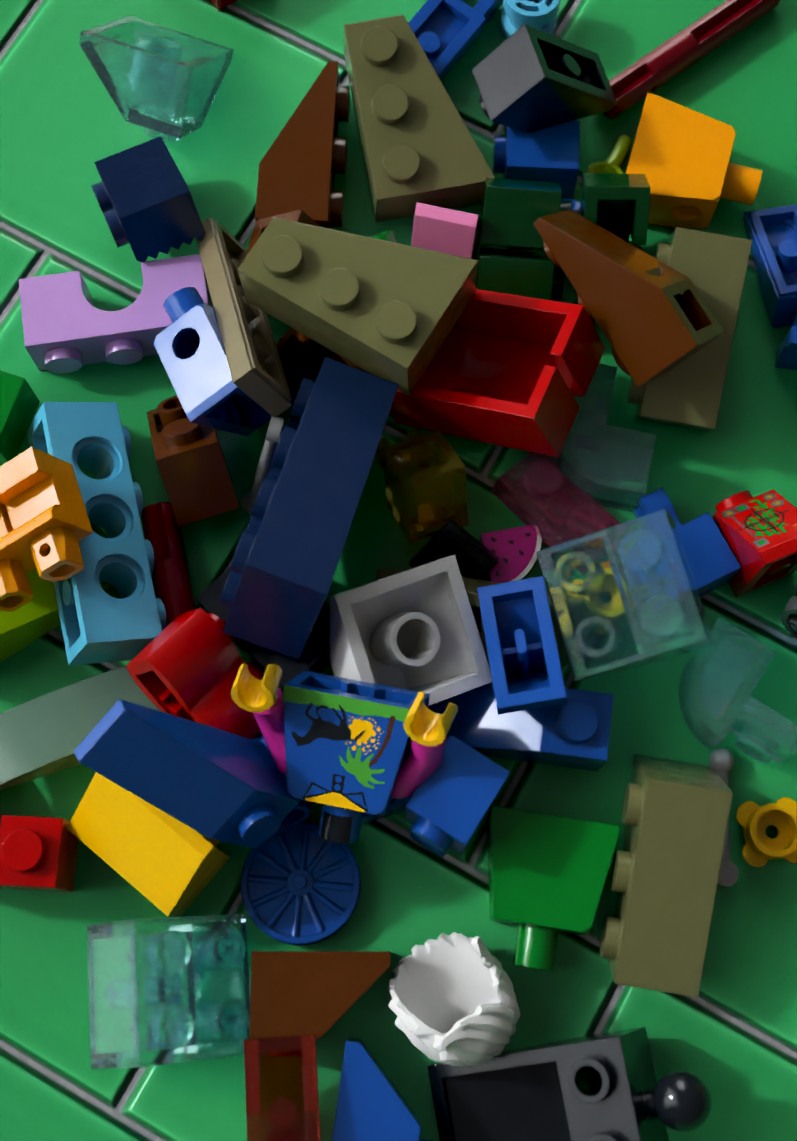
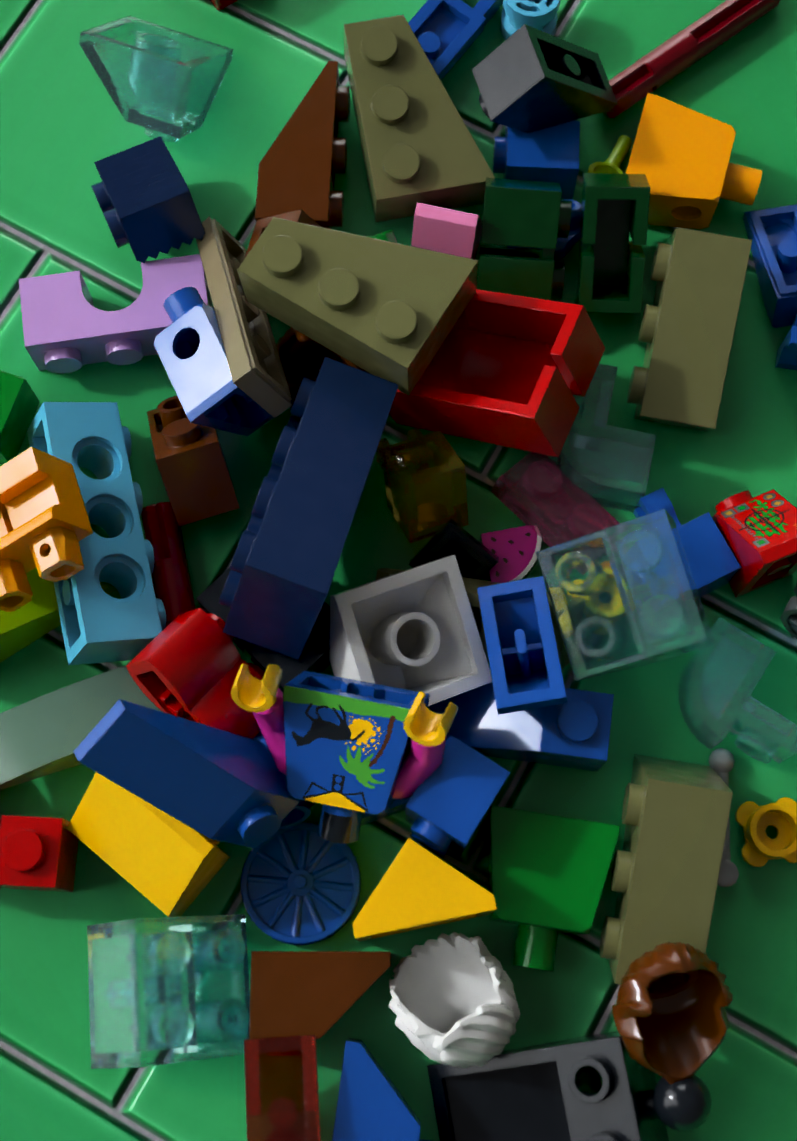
light grey hinge [242,416,284,515] -> none
reddish brown slope [533,209,725,387] -> none
none -> yellow slope [352,838,497,941]
none -> reddish brown hair [612,942,733,1084]

